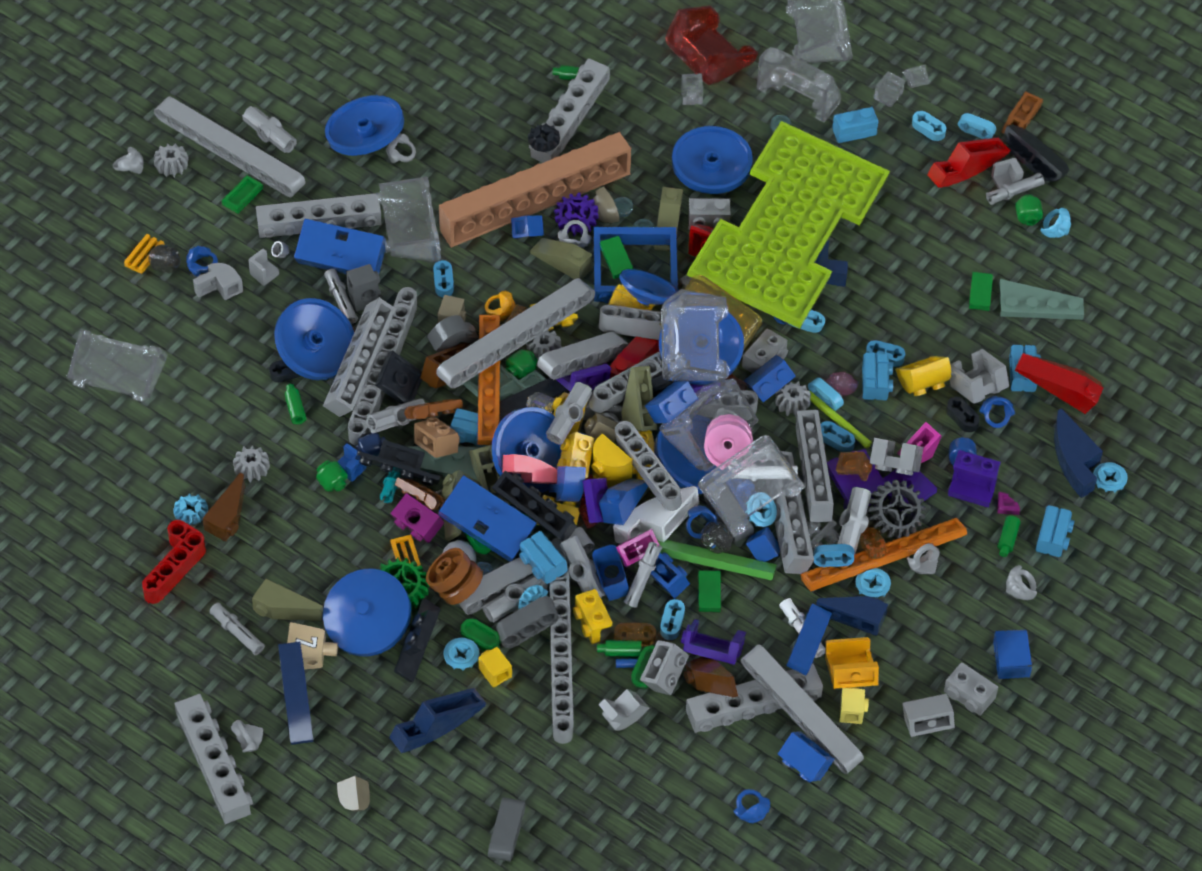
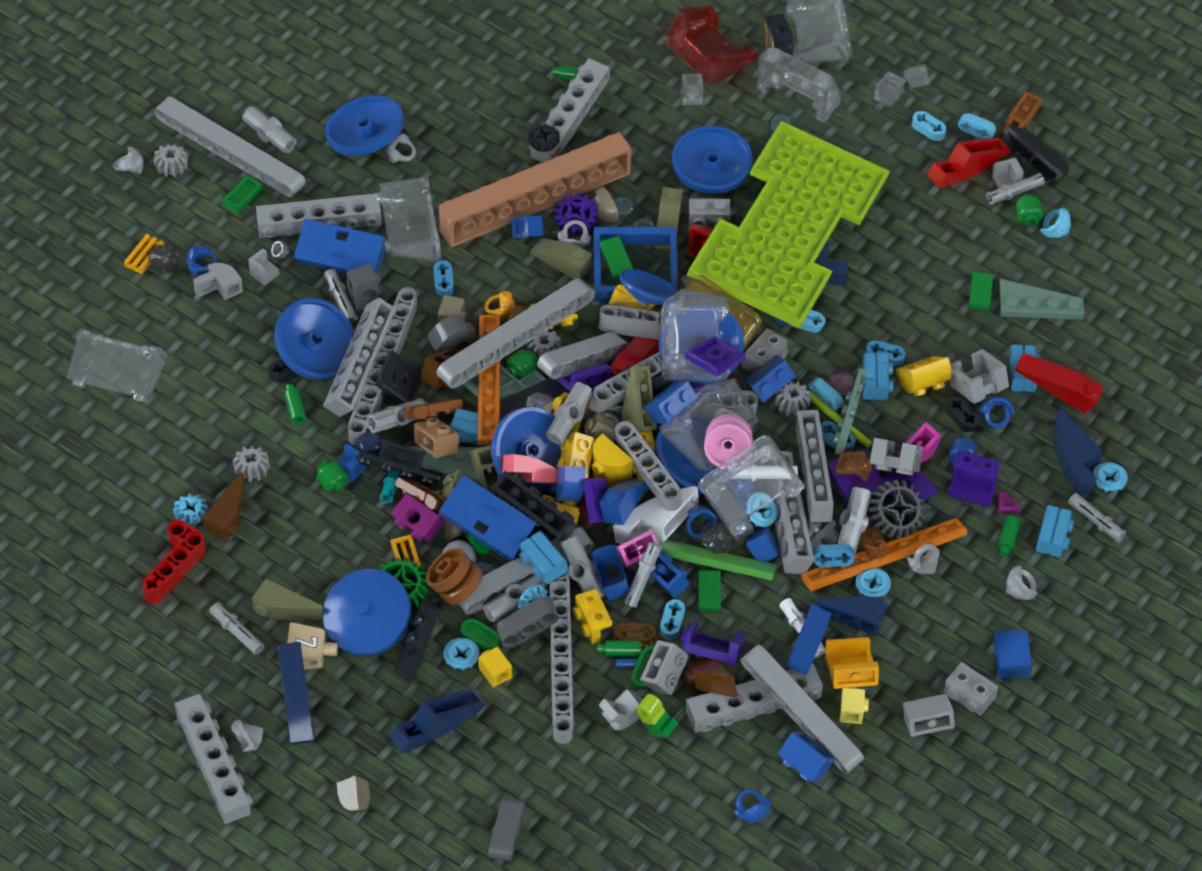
dark azure brick [832,107,878,143] -> none
none -> leg [636,694,678,738]
none -> dark purple plate [685,336,746,377]
none -> black torso [764,13,793,60]
none -> sand green wing [833,368,868,455]
none -> light grey pin [1068,493,1126,542]

